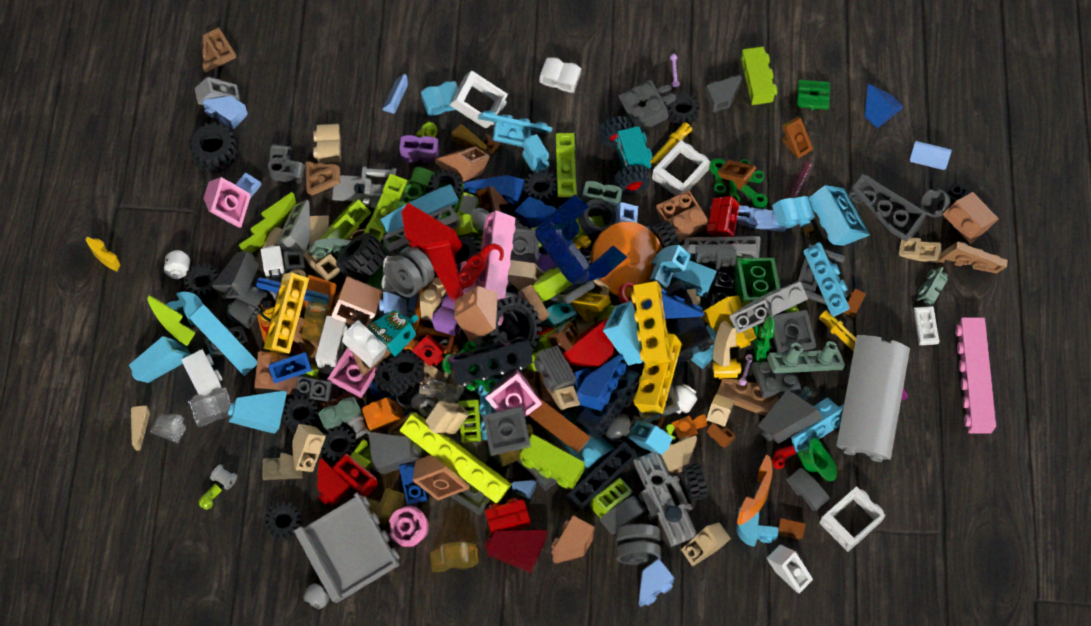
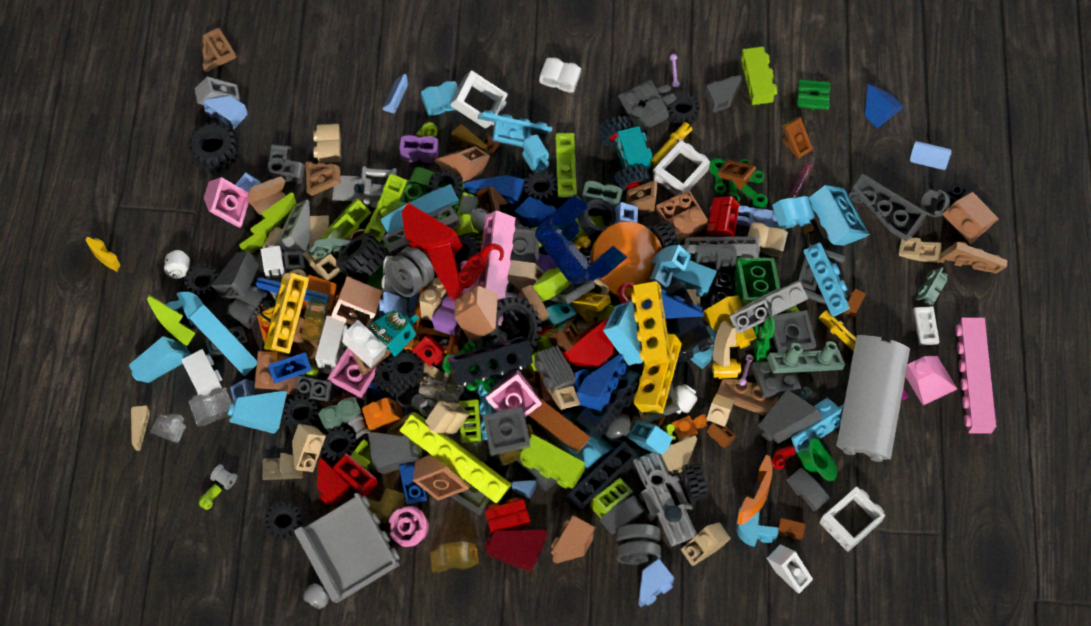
none -> medium blue slope [230,379,257,401]
none -> medium nougat panel [247,176,286,215]
none -> medium nougat slope [626,181,657,216]
none -> tan brick [747,222,788,258]
none -> bright pink slope [905,356,957,405]

